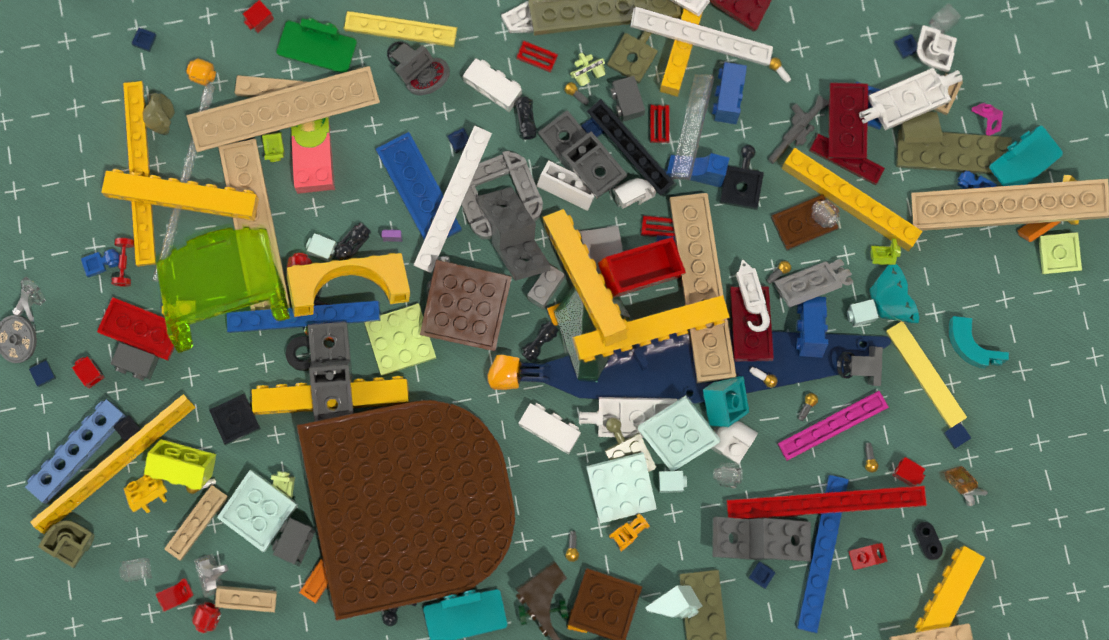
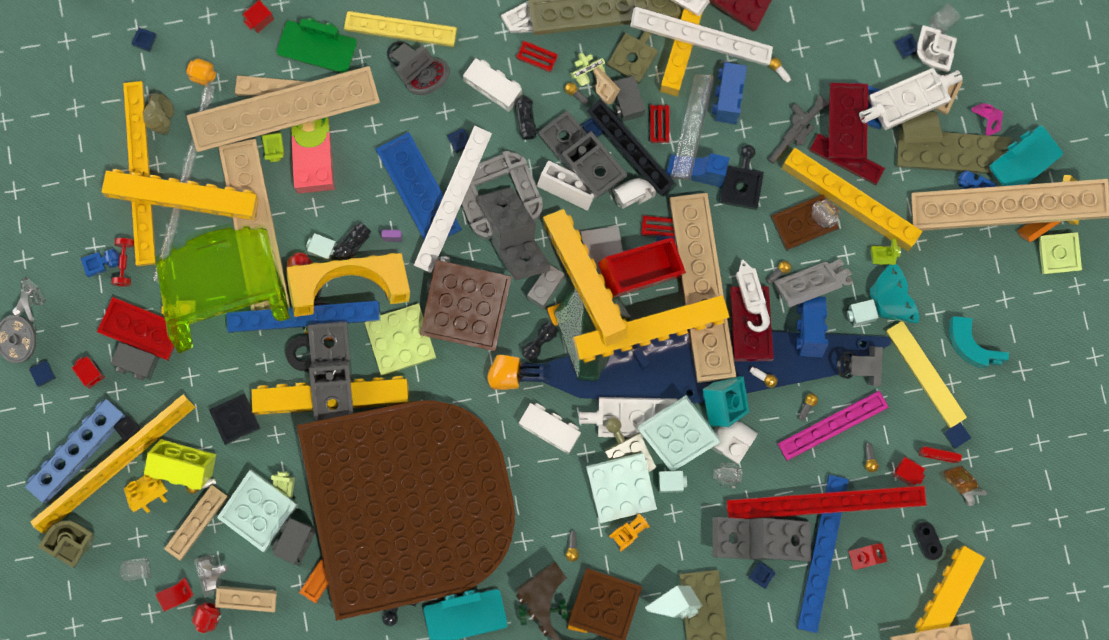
none -> tan tile [594,67,620,104]
none -> red tile [919,446,962,464]

